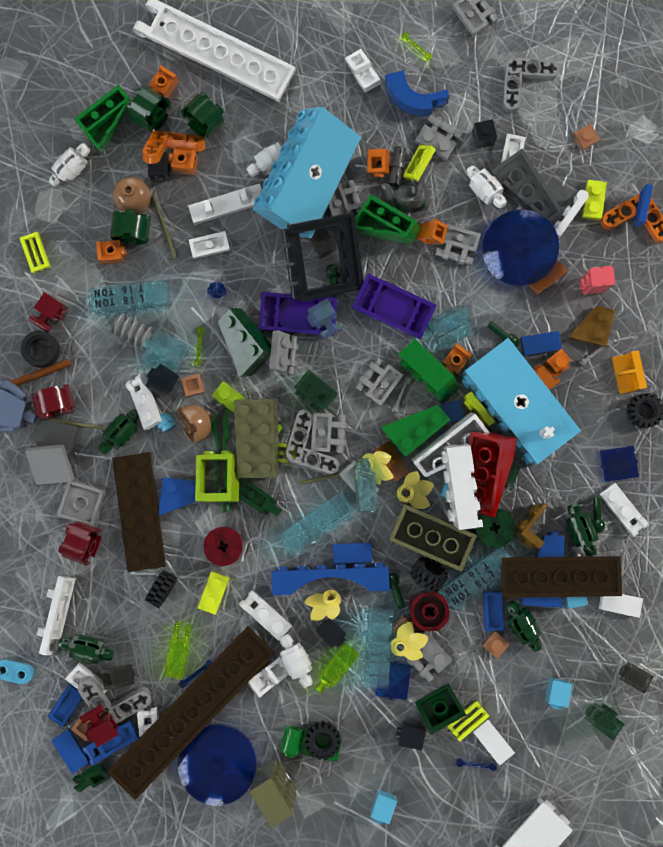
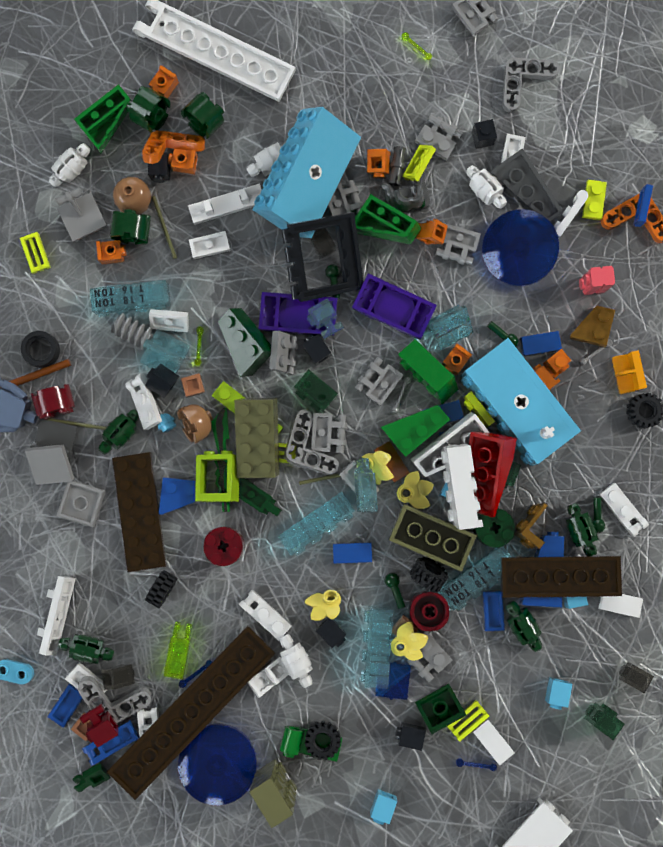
dark red brick [28,292,68,333] -> none
blue tile [51,728,89,774] -> none
dark red brick [58,521,102,566] -> none
neon yellow plate [198,571,230,615] -> none
clear blue plate [207,282,226,298] -> none
blue arch [271,563,390,595] -> none
clear neon green hinge [315,642,360,693] -> none
white slope [345,49,381,93] -> none
blue arch [385,70,449,116] -> none
nougat plate [482,631,510,659] -> none
dark orange slope [525,258,569,296] -> none
nougat plate [573,124,600,151] -> none
clear blue piece [600,446,639,482] -> none
none -> light grey plate [55,187,107,242]
none -> white plate [149,309,189,332]
none -> black brick [303,334,331,366]

